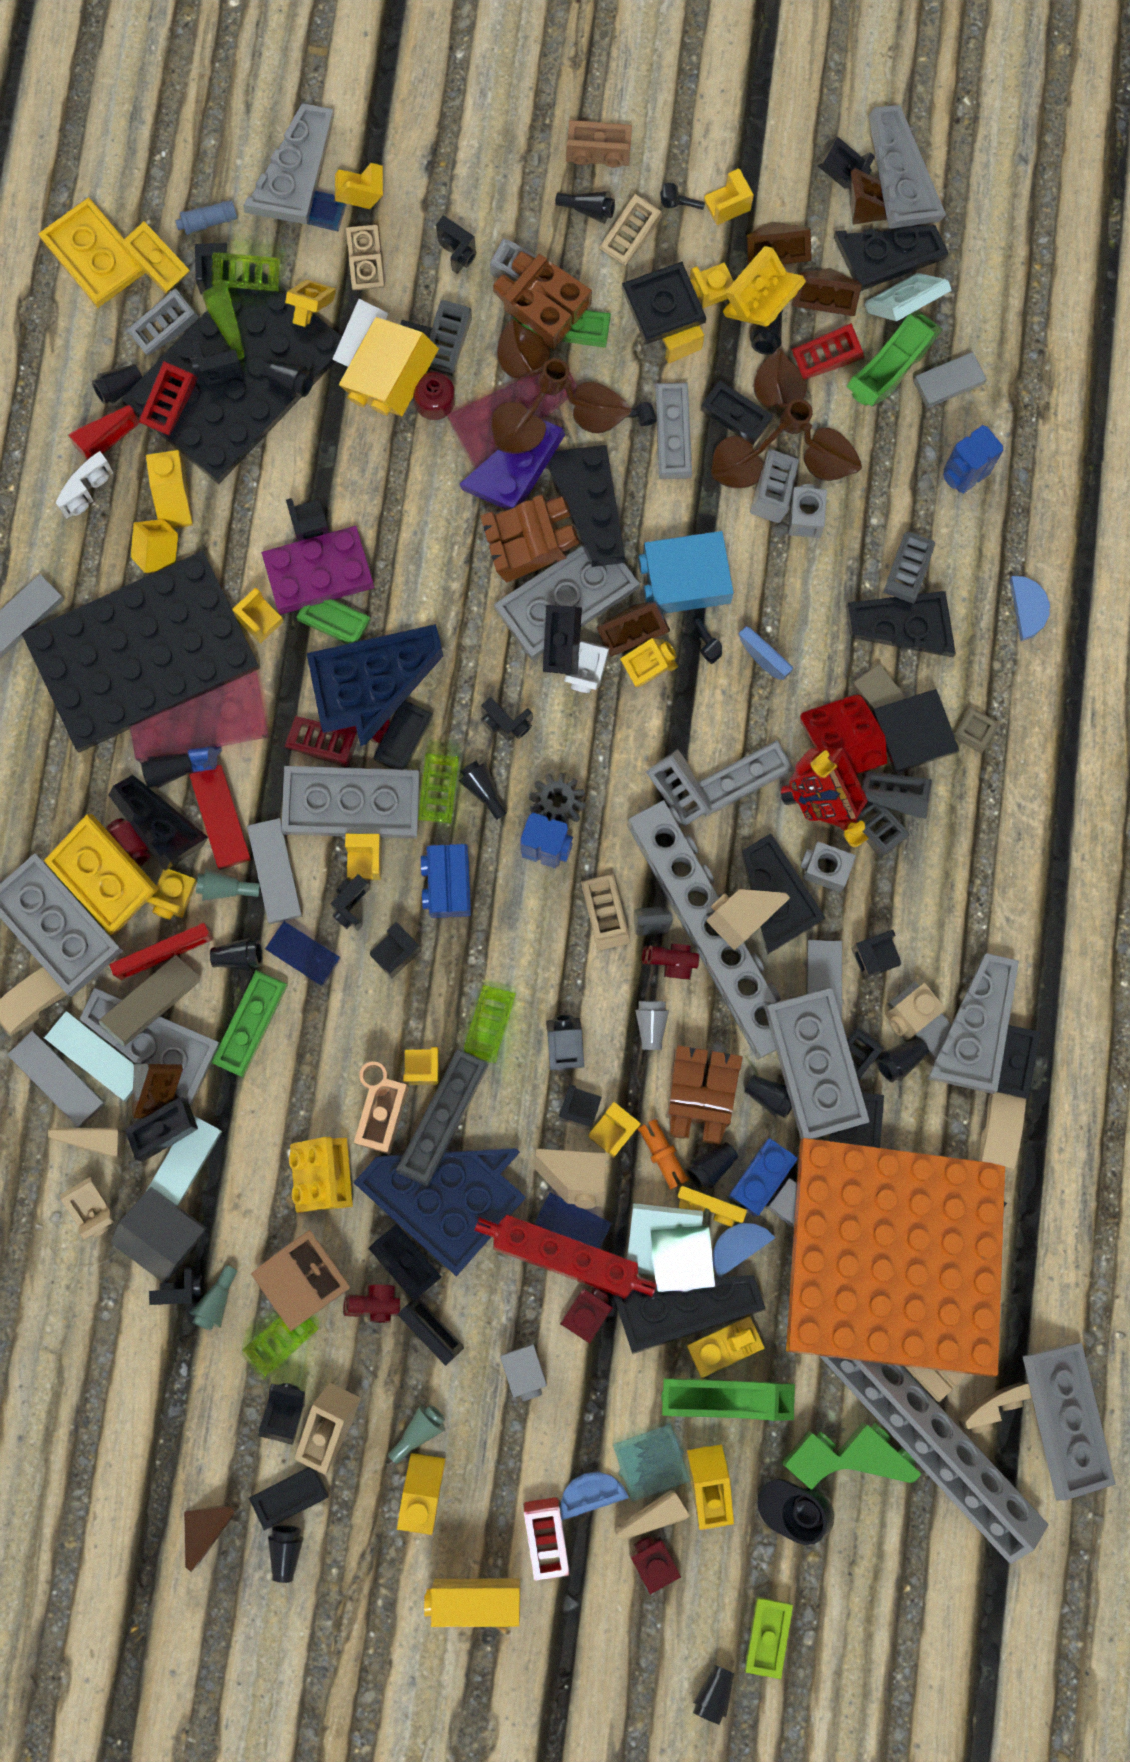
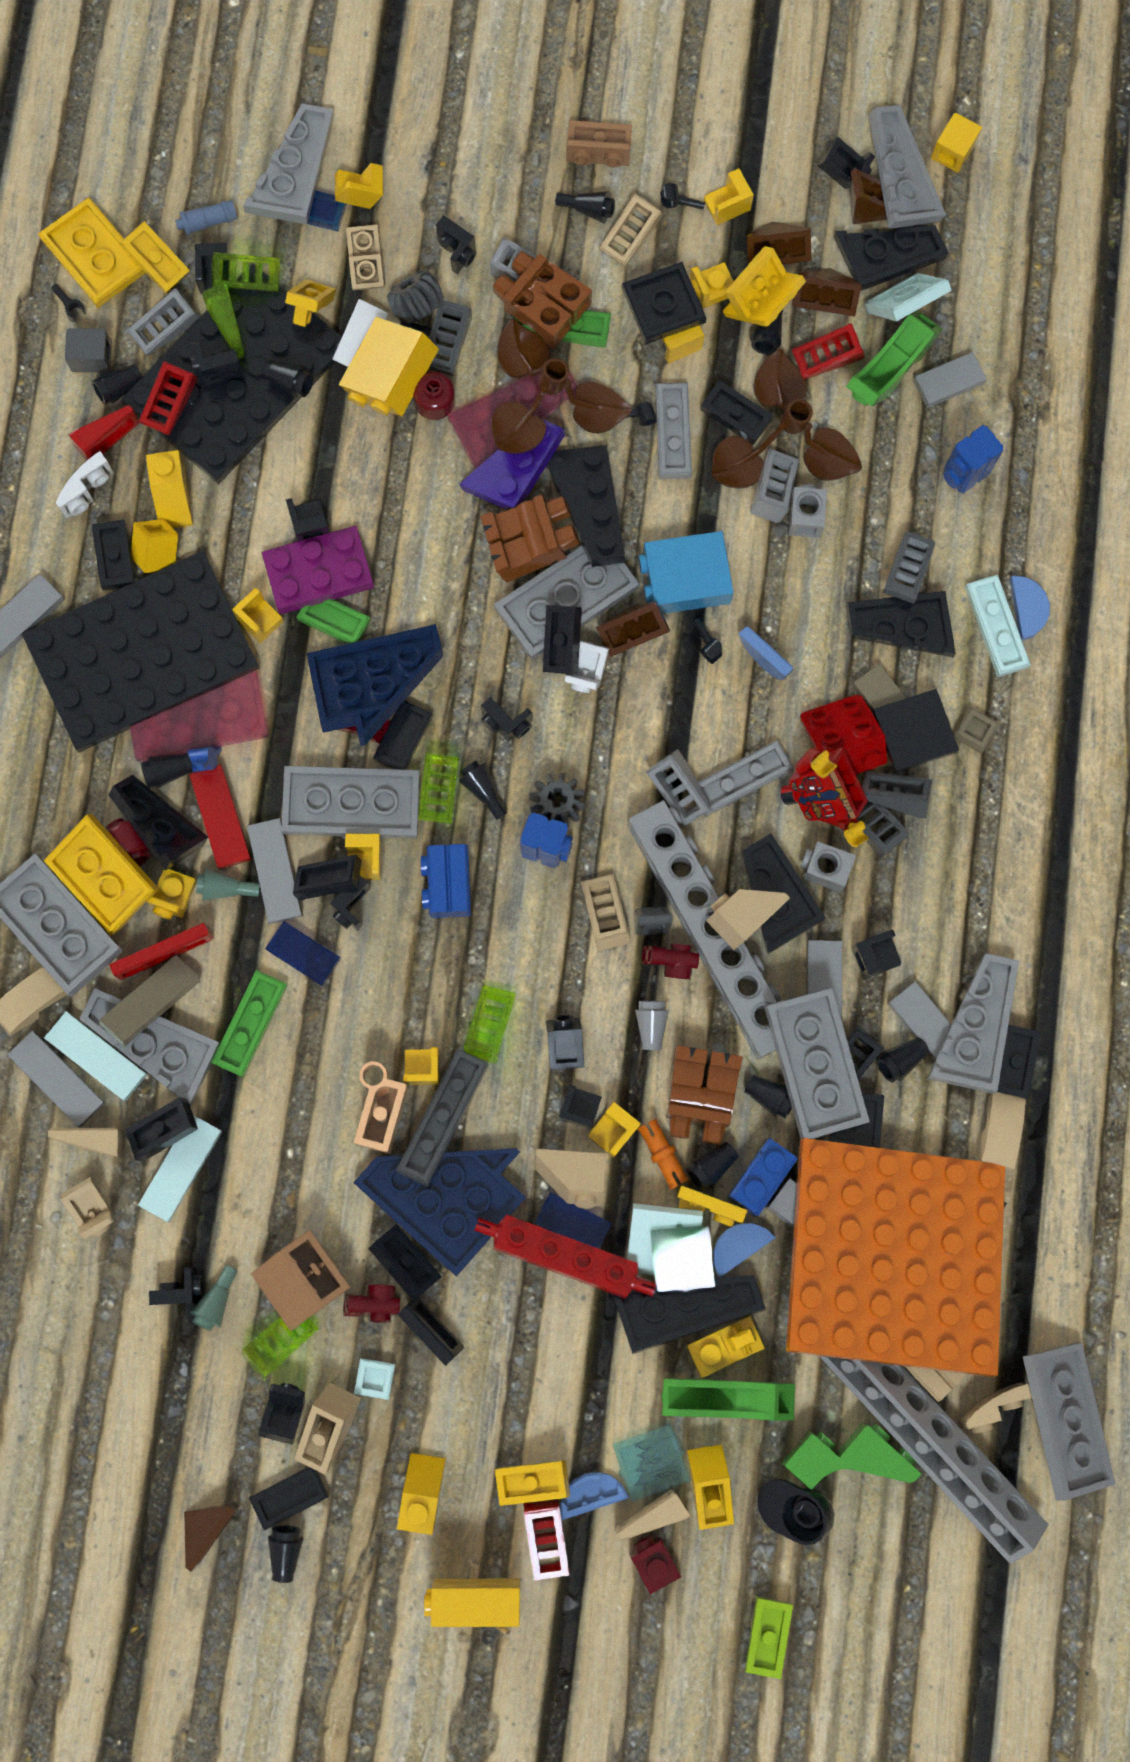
dark grey slope [111,1187,207,1283] -> none
reddish brown slope [132,1064,183,1118] -> none
black cone [210,937,263,971] -> none
dark red slope [284,716,359,768] -> none
yellow bracket [289,1137,353,1213] -> none
black panel [370,922,421,979] -> none
sand green cone [388,1405,445,1464] -> none
light grey brick [500,1344,547,1401] -> none
dark red bracket [560,1287,613,1344] -> none
yellow bracket [620,638,678,687] -> none
black cone [693,1665,735,1725] -> none
tan bracket [885,982,946,1040] -> none
none -> black hand [52,284,86,322]
none -> dark grey panel [65,328,112,373]
none -> black plate [92,519,135,591]
none -> black tile [293,855,362,901]
none -> light aqua tile [354,1358,396,1400]
none -> dark grey gear [387,271,444,324]
none -> yellow hinge [495,1460,570,1506]
none -> yellow panel [931,113,982,173]
none -> light aqua tile [965,574,1031,678]

